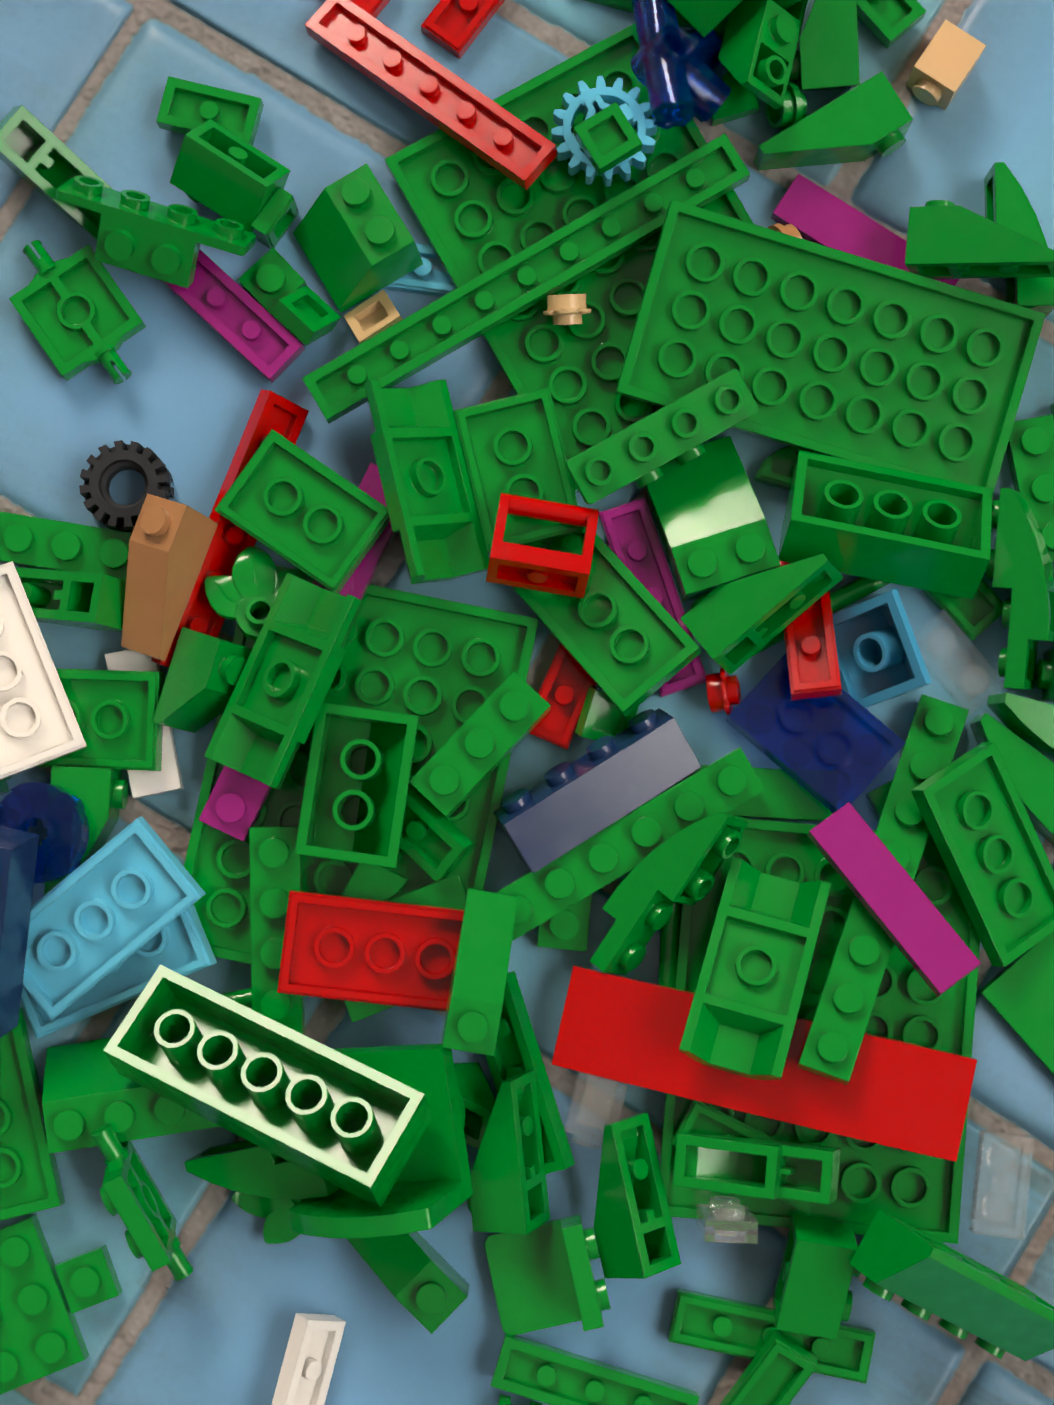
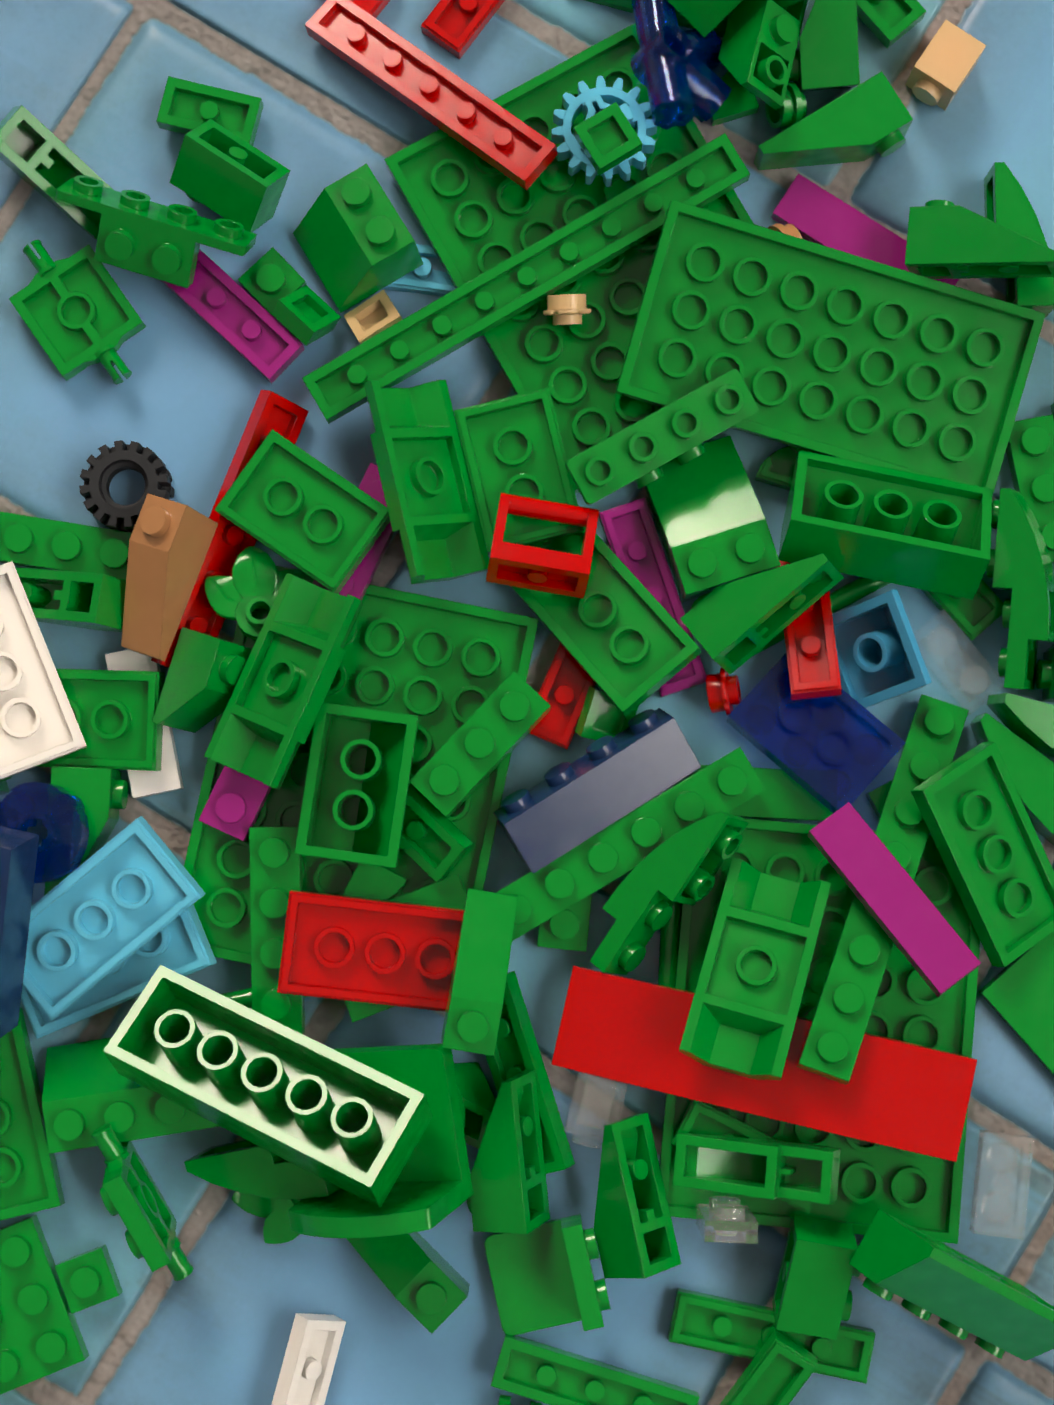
green tile [251,186,299,249] -> none

